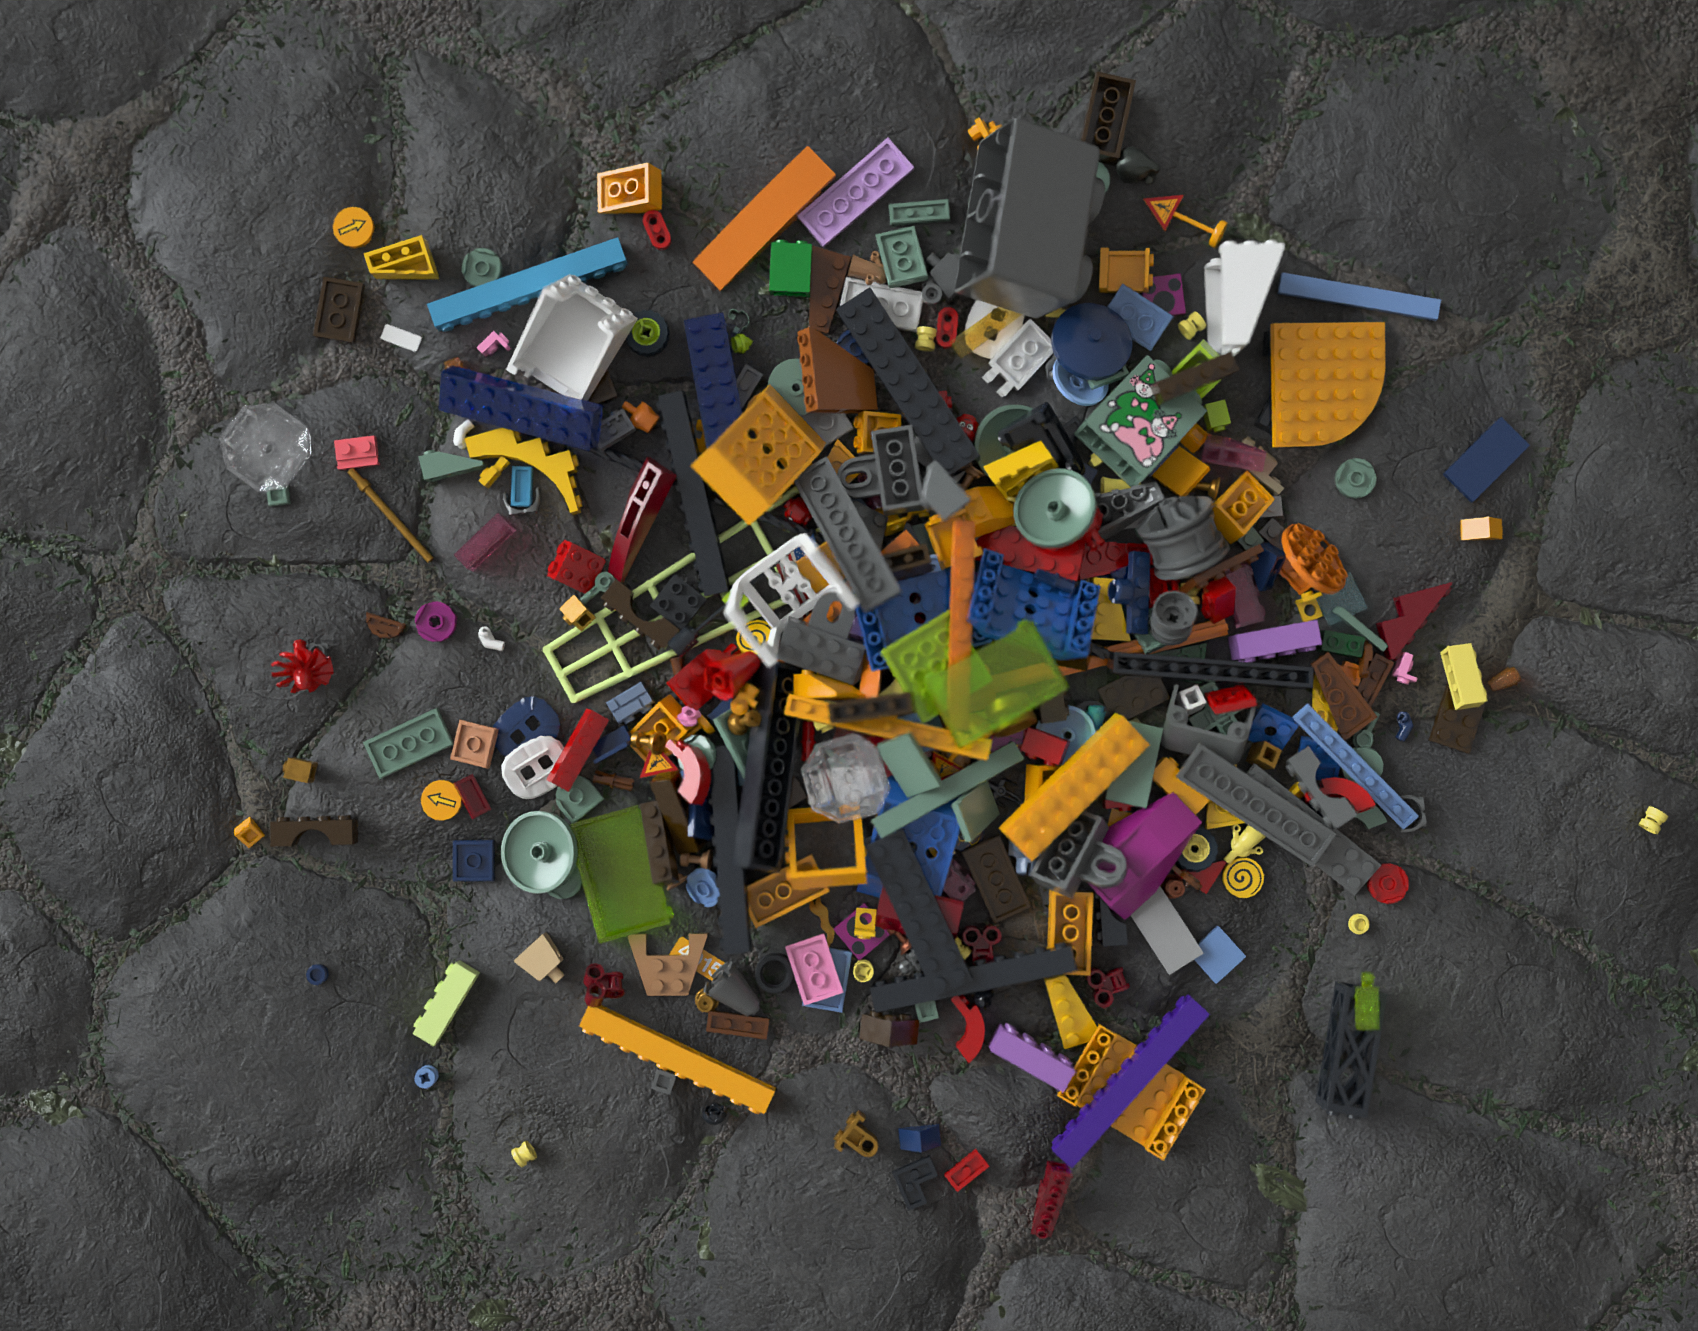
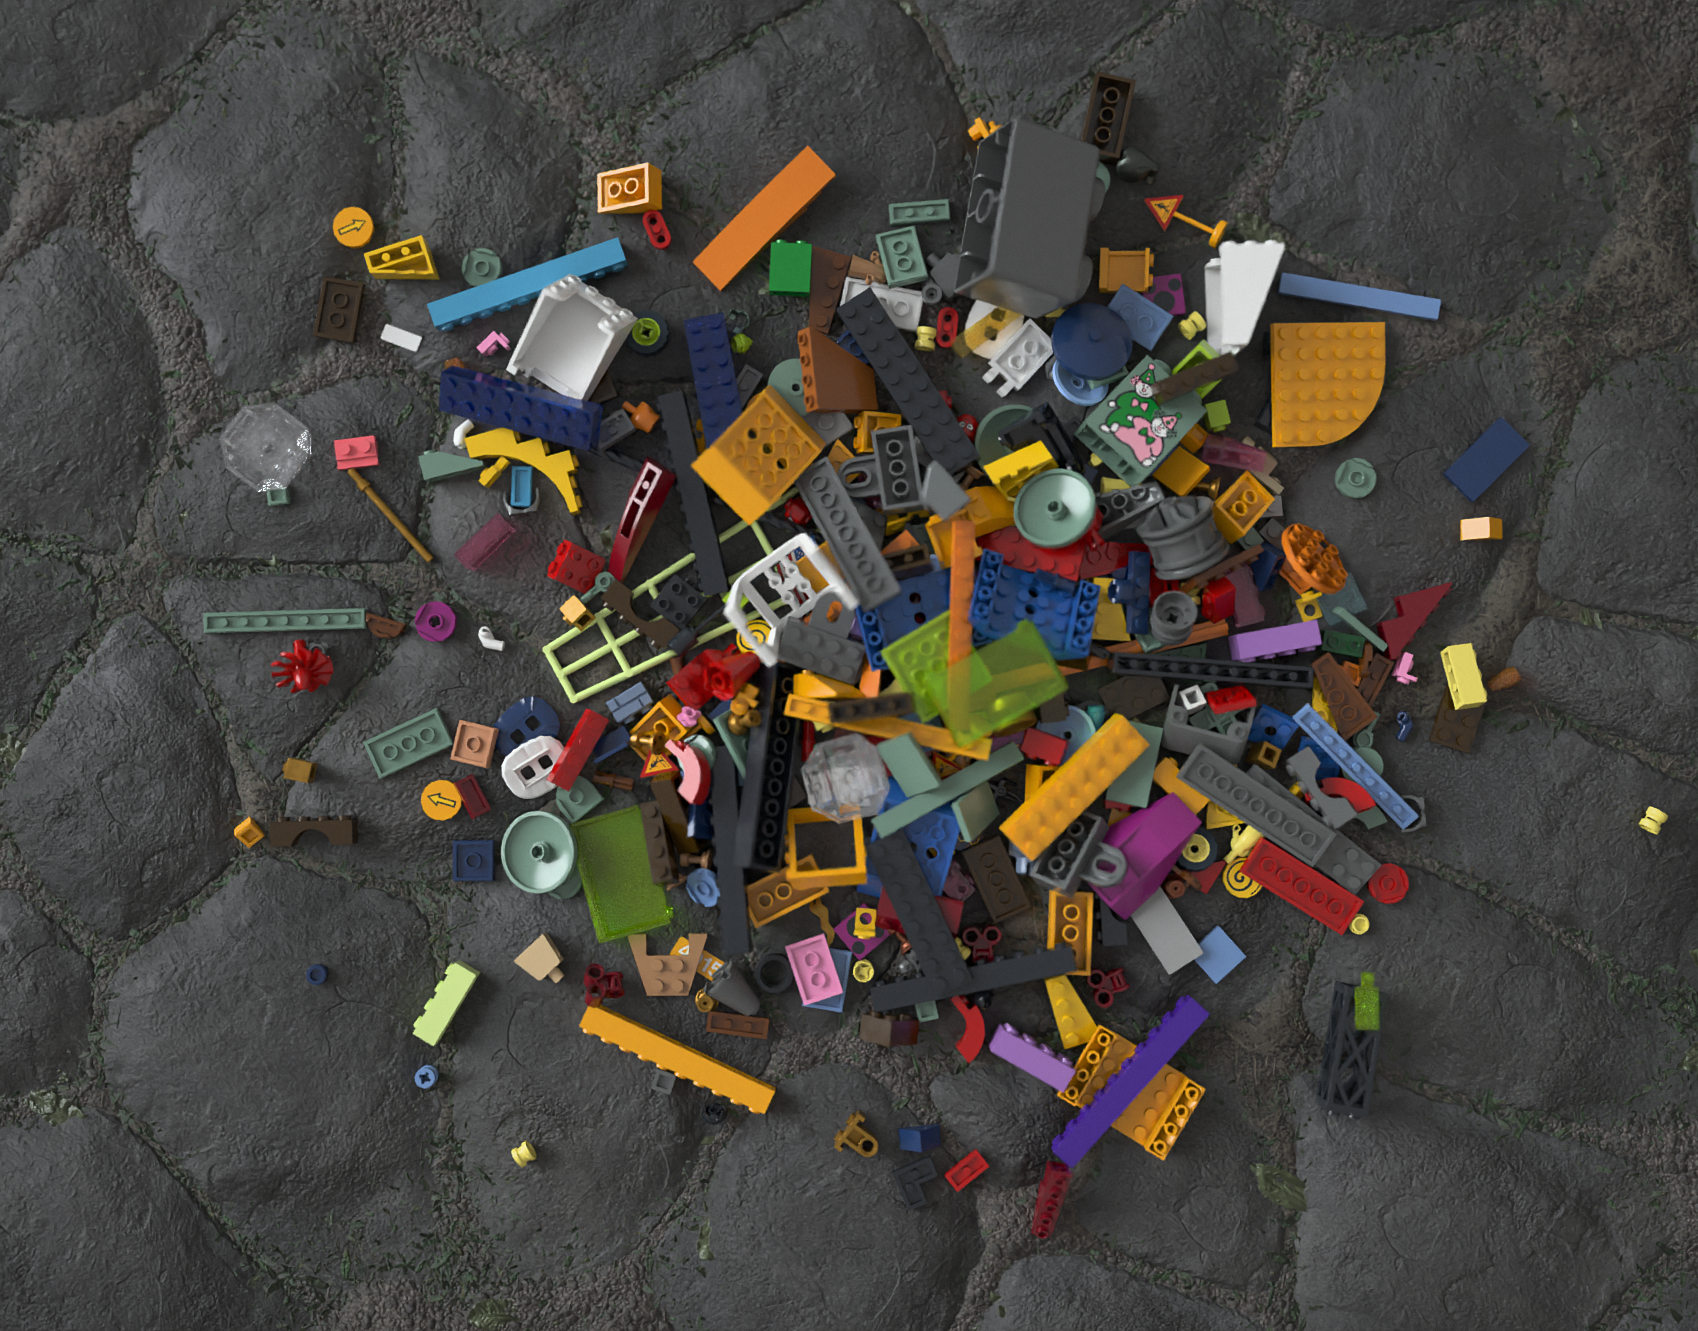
lavender plate [797,138,914,248] -> none
none -> sand green tile [203,608,367,633]
none -> red plate [1239,837,1364,935]

